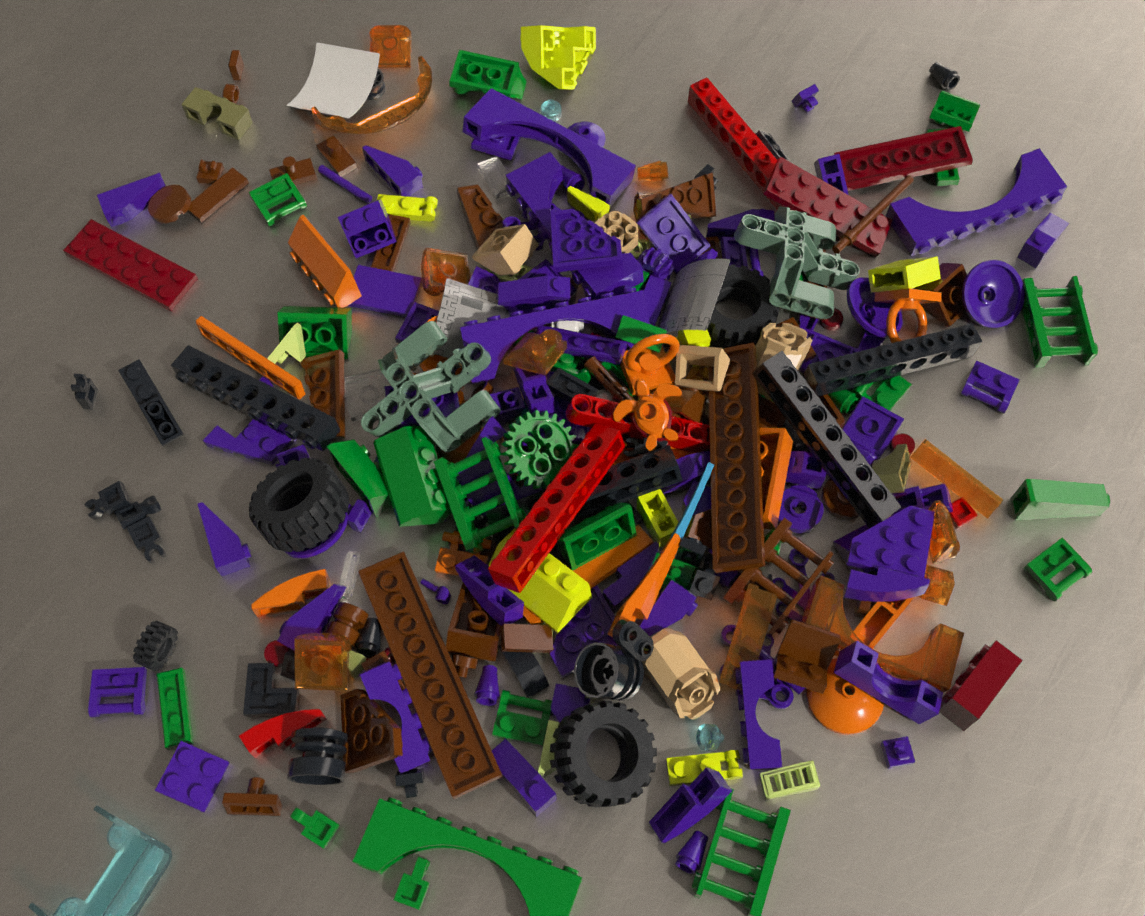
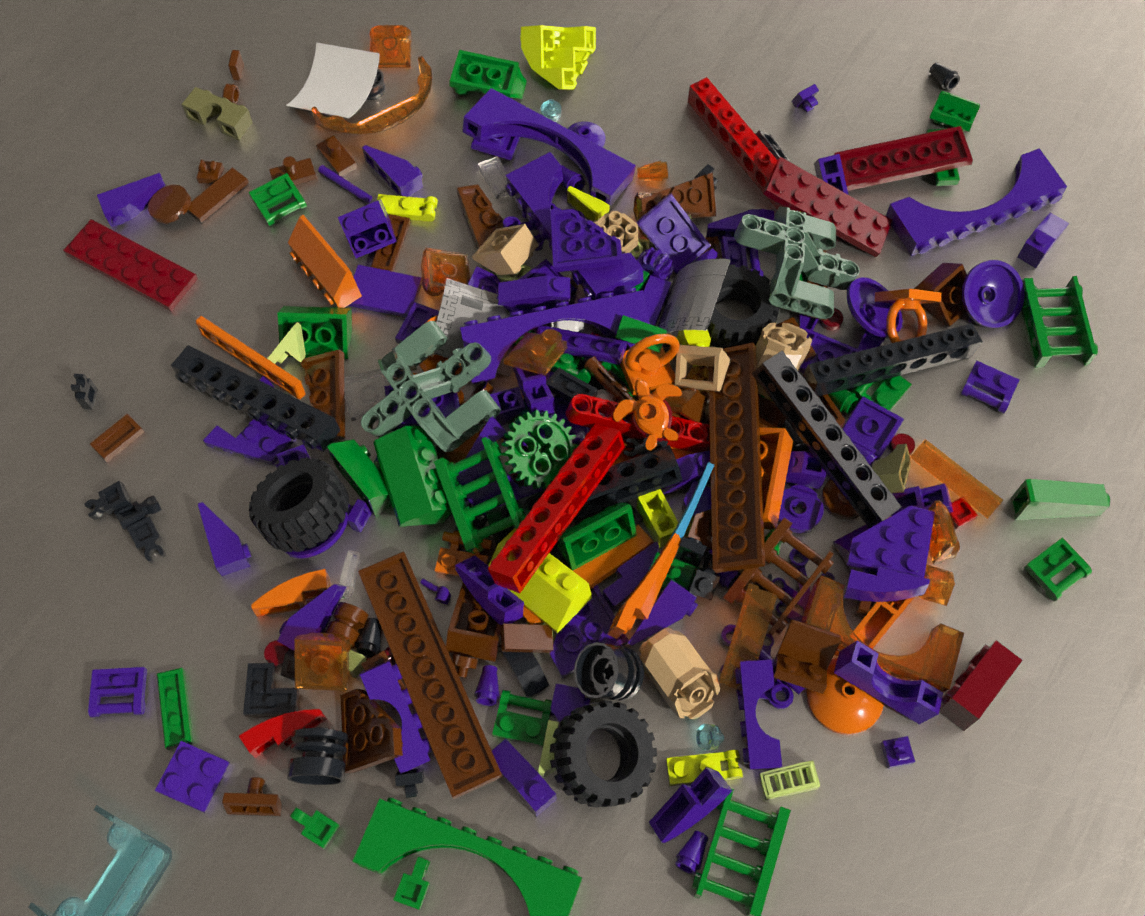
black slope [118,359,184,446] -> none
black tyre [133,620,178,671] -> none
black plate [612,619,654,661] -> none
reddish brown bar [832,175,914,254] -> none
neon yellow brick [868,256,941,293] -> none
none -> reddish brown tile [90,414,145,463]

